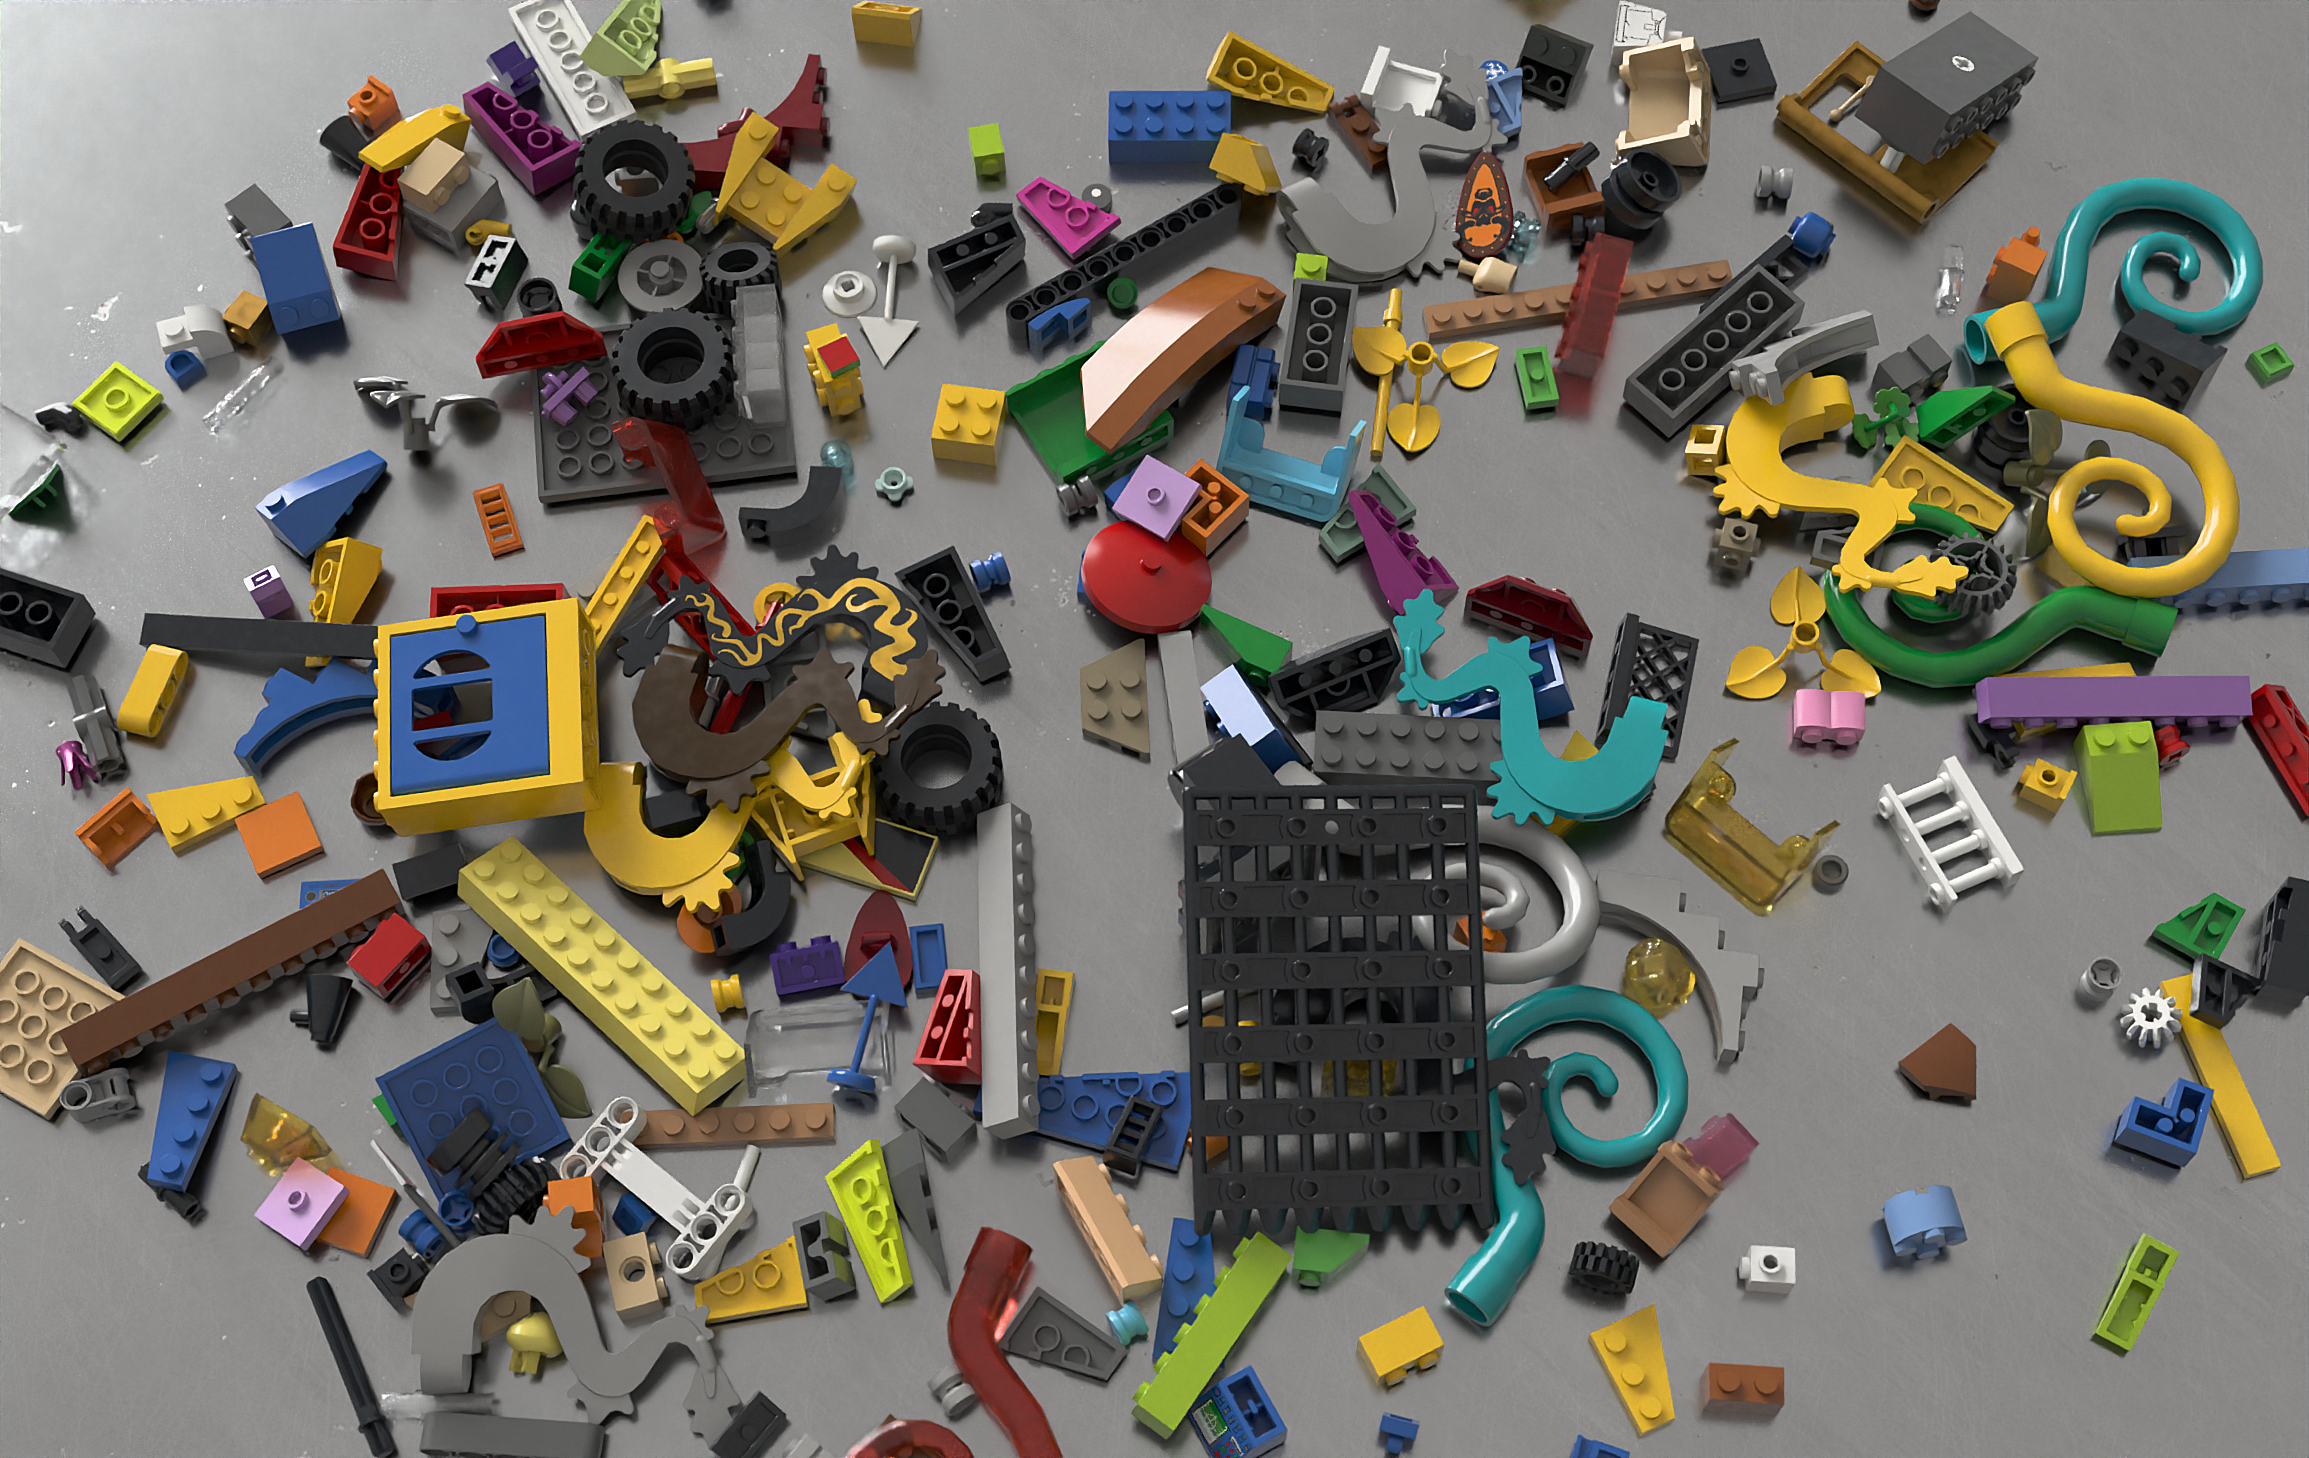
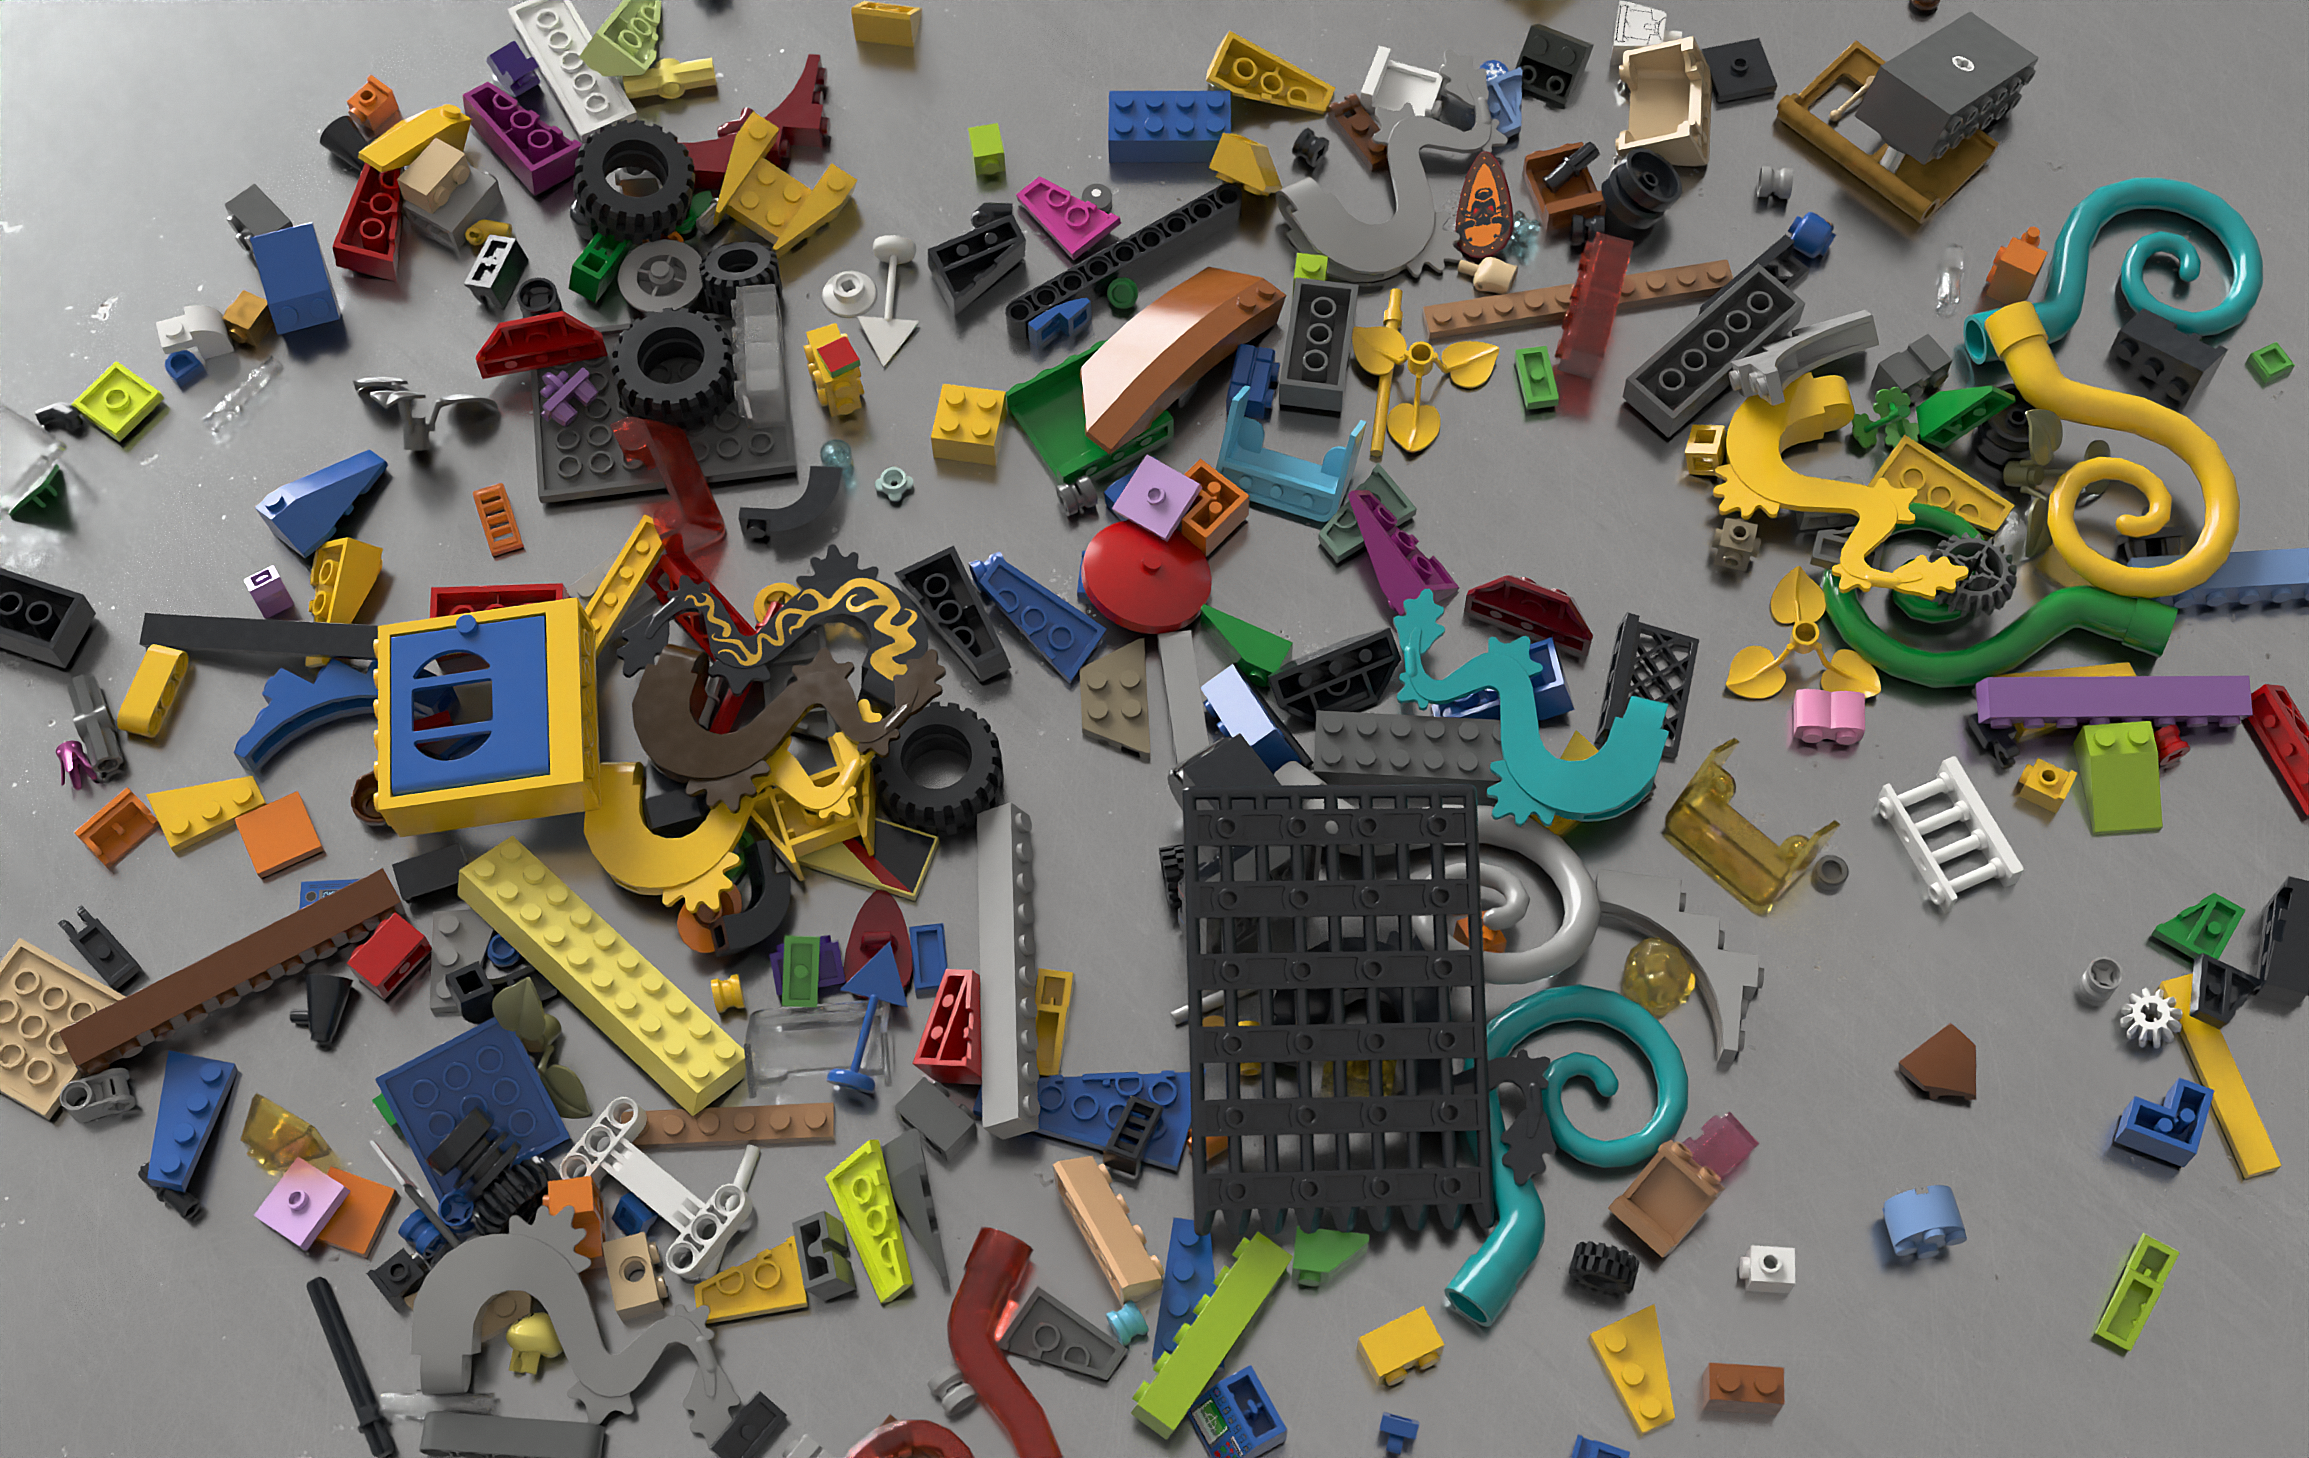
none -> bright green plate [782,935,820,1007]
none -> blue wing [978,556,1107,684]
none -> black tyre [1159,844,1184,909]

